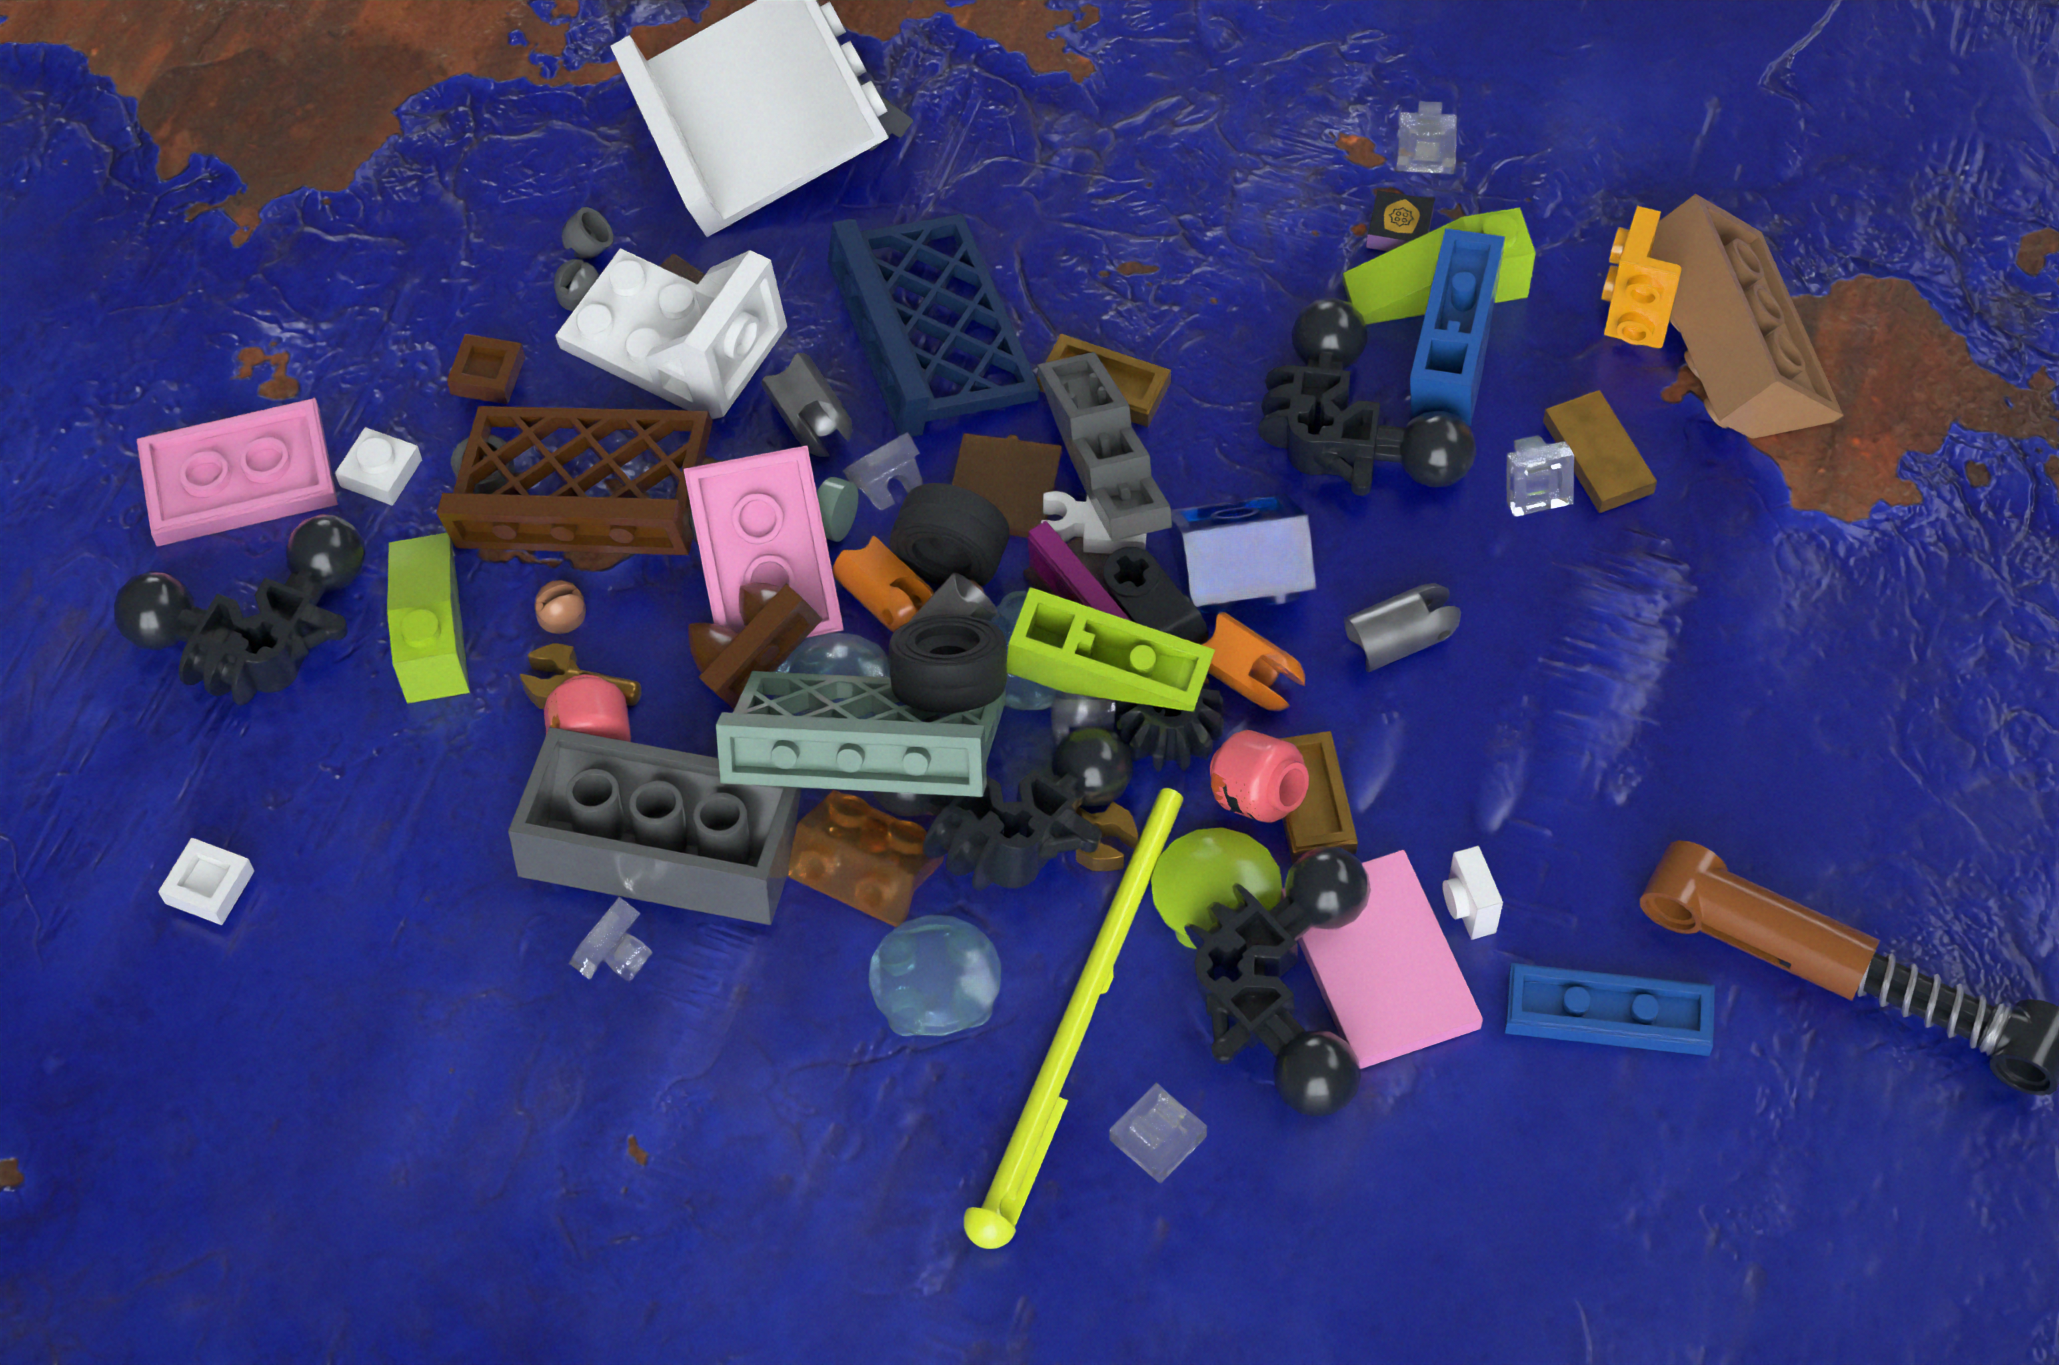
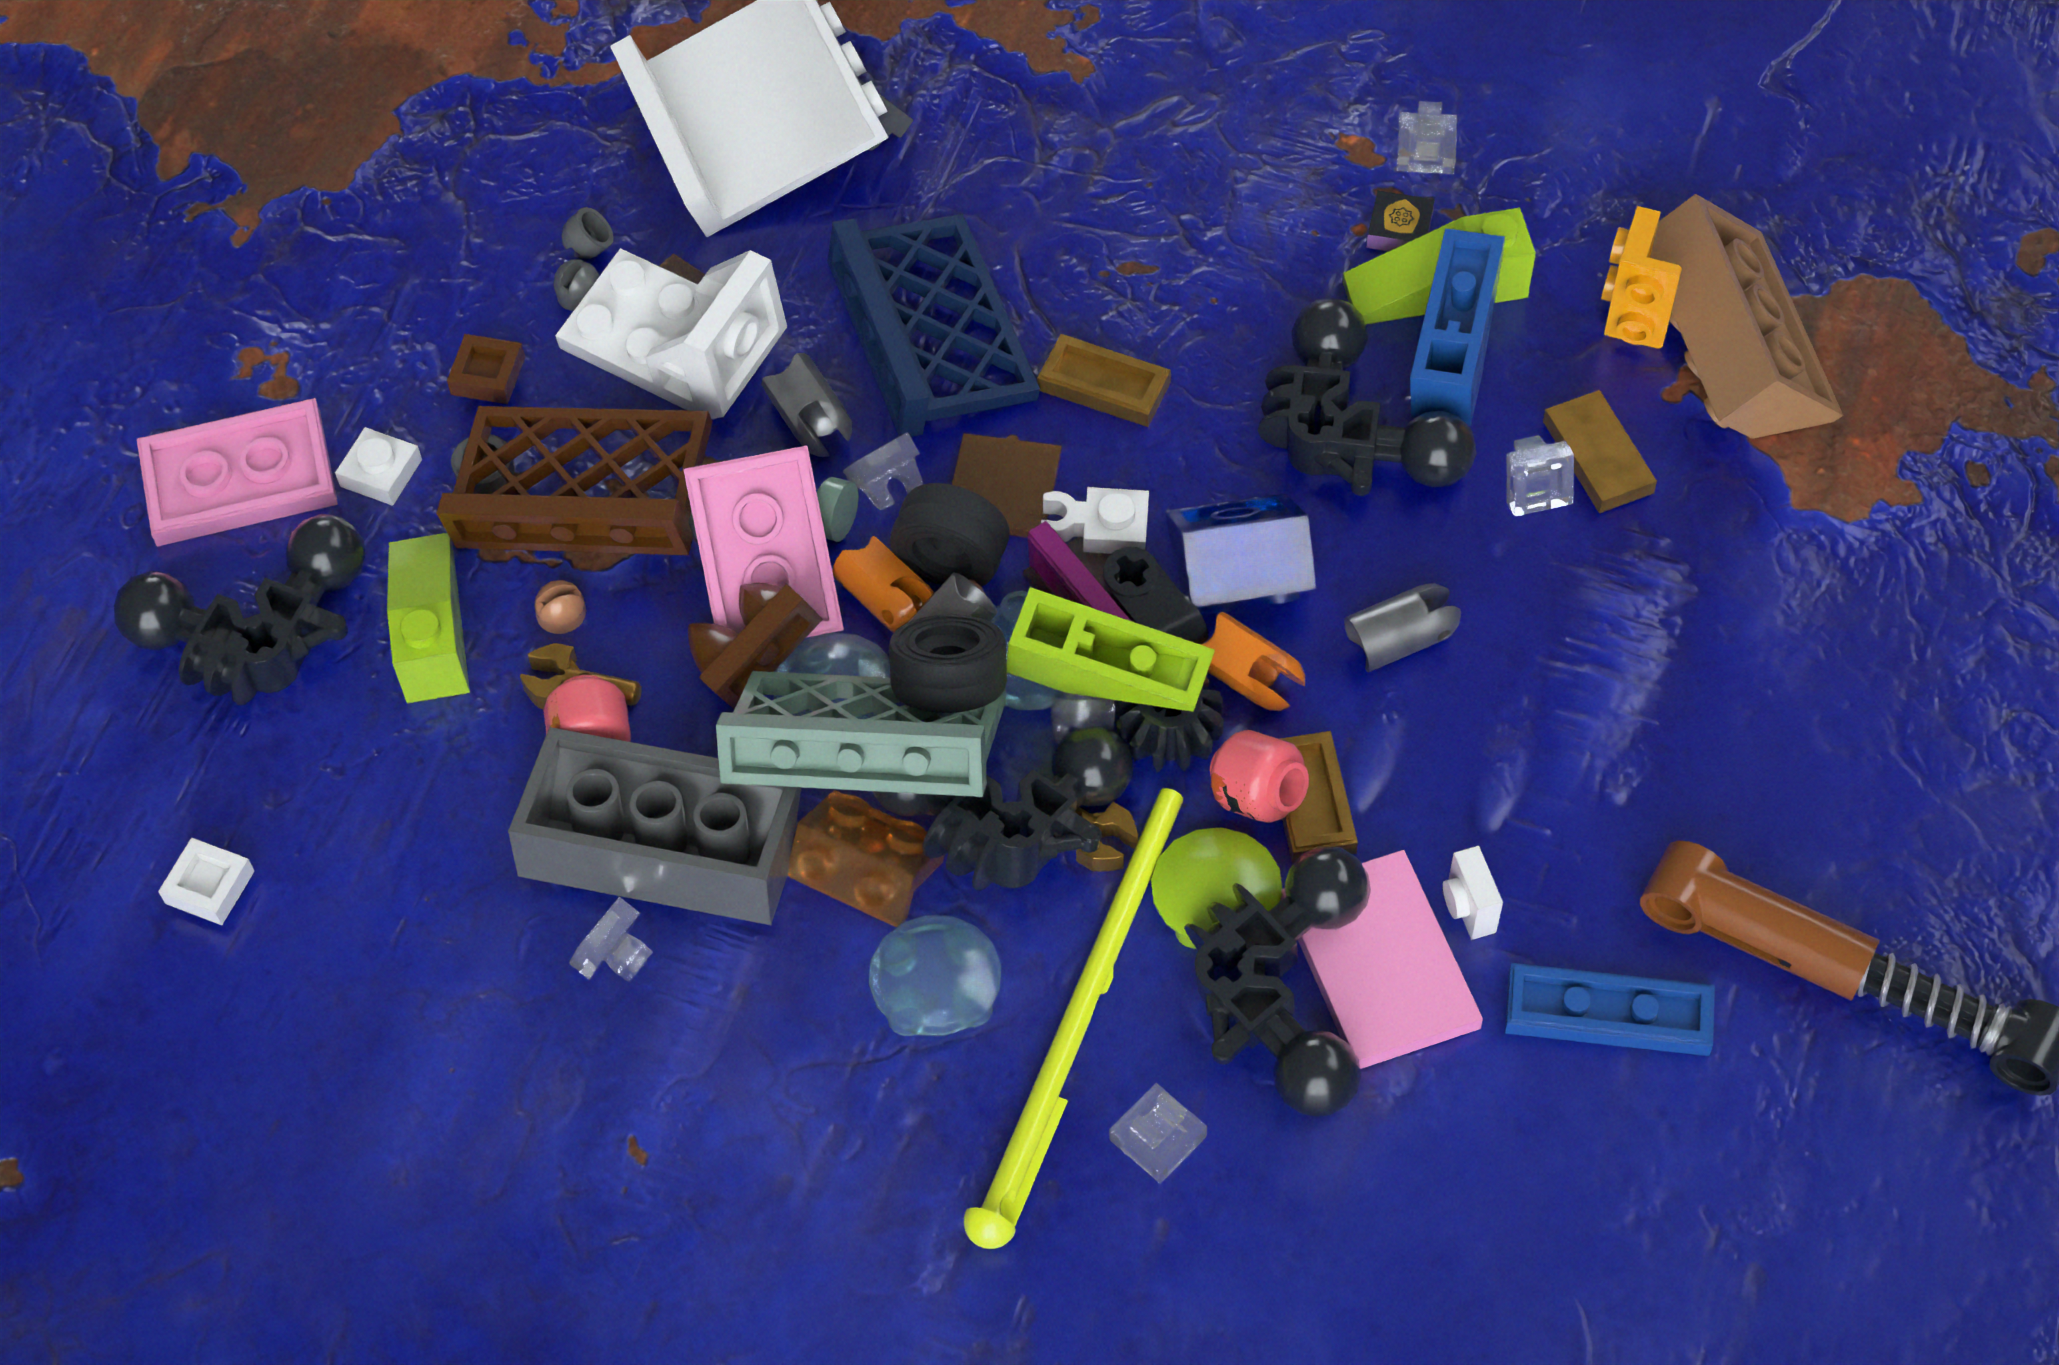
dark grey slope [1037,352,1172,541] -> none

